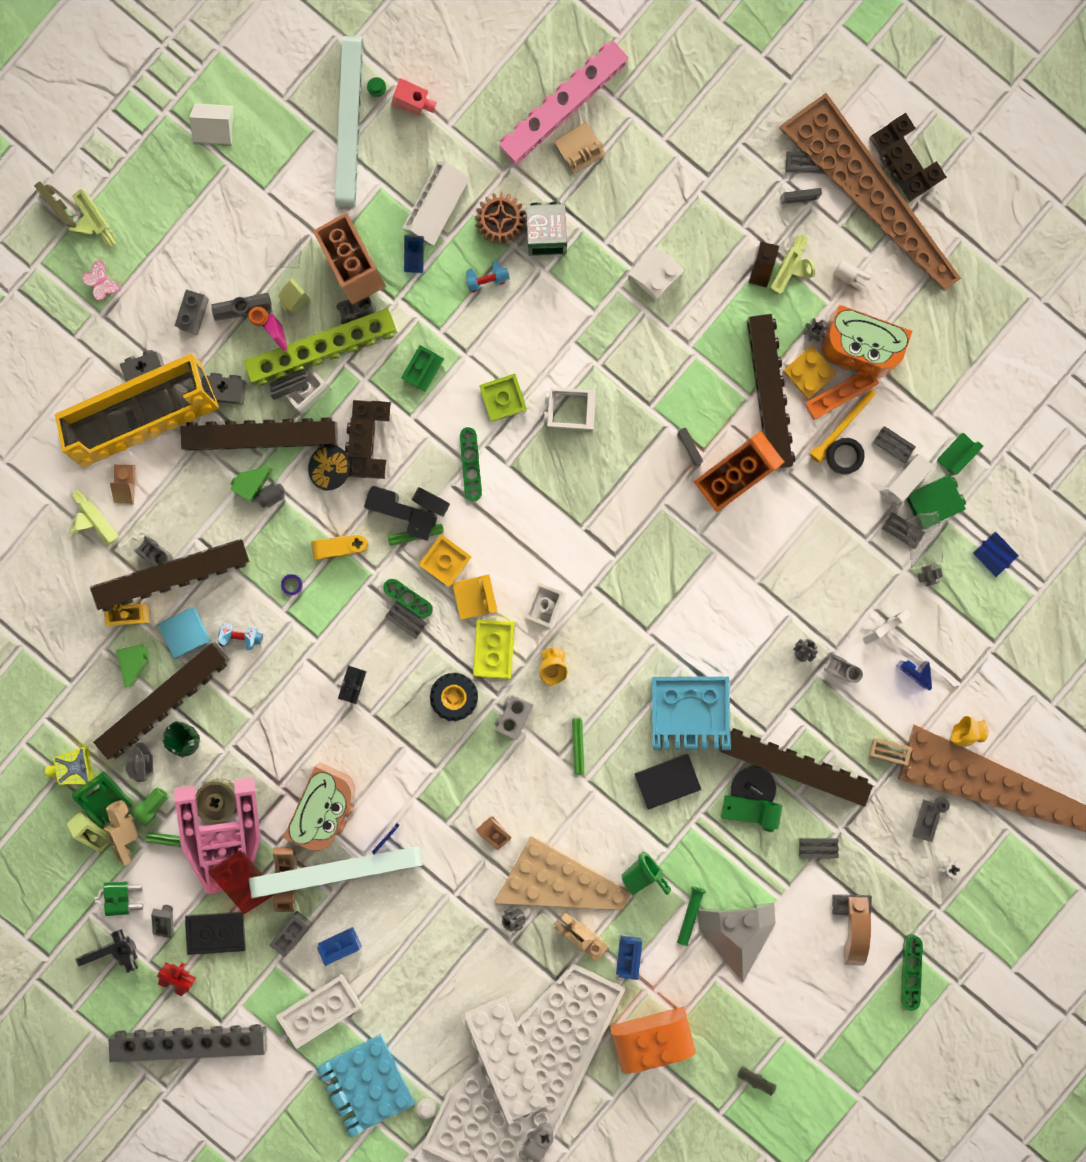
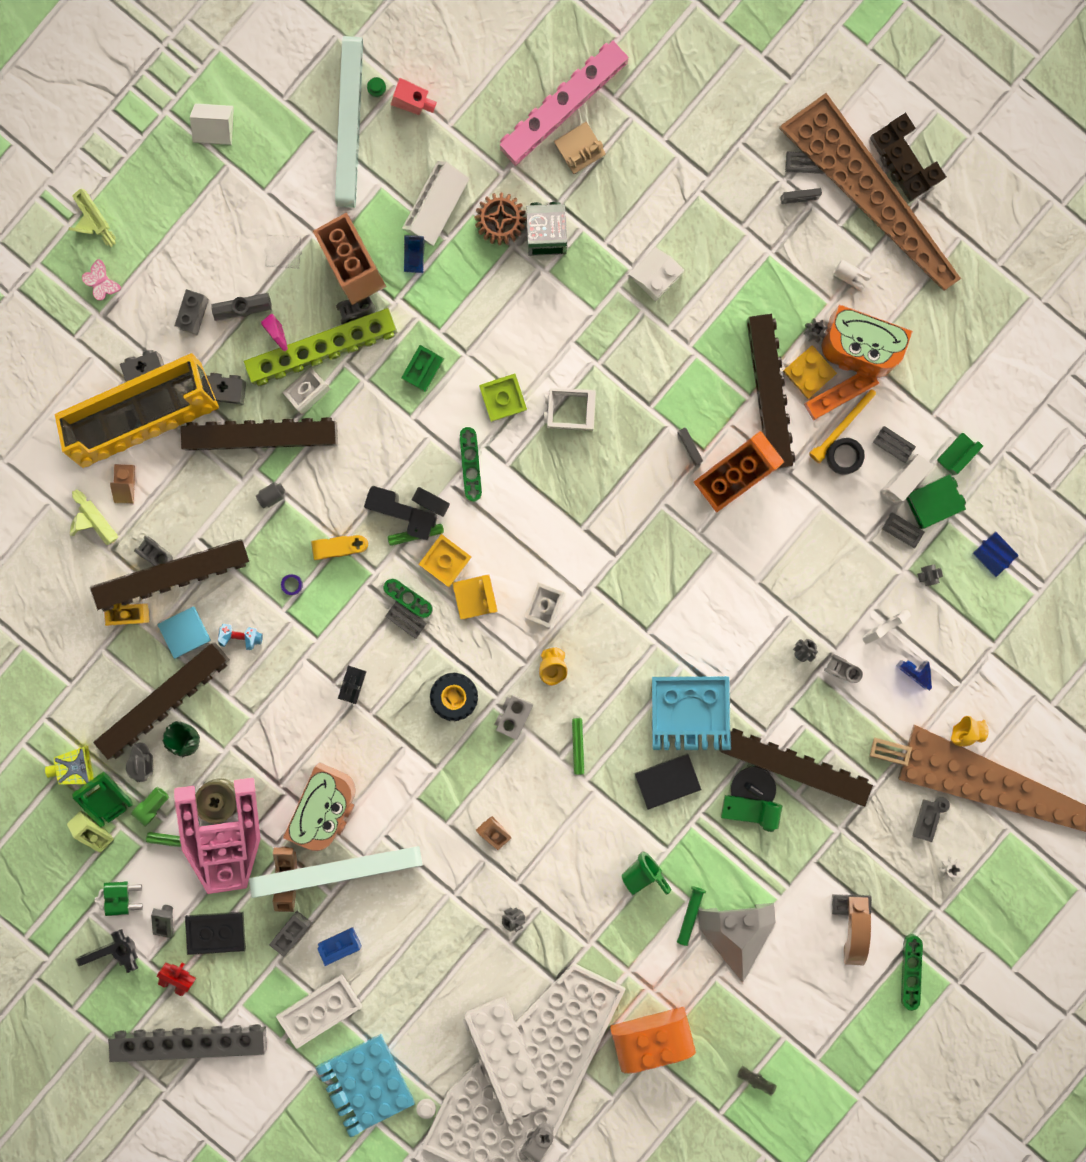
olive hinge [34,181,76,228] -> none
tan plate [104,800,137,866] -> none
bright green slope [117,644,149,687] -> none
clear red piece [208,850,274,914] -> none
bright green slope [230,466,273,502] -> none
orange plate [249,307,268,326] -> none
dark grey tile [270,369,308,400] -> none
yellowish green slope [278,278,310,314] -> none
shield [308,445,350,491] -> none
dark brown bracket [345,400,391,479] -> none
clear blue piece [372,822,400,855] -> none
dark azure piece [466,262,510,293] -> none
neon yellow tile [473,619,515,679] -> none
tan wing [495,835,631,910] -> none
tan plate [553,912,609,962] -> none
blue hinge [616,935,642,980] -> none
dark brown slope [748,241,779,288] -> none
yellowish green piece [769,234,815,294] -> none
dark grey tile [799,838,839,858] -> none
clear piece [906,511,944,569] -> none

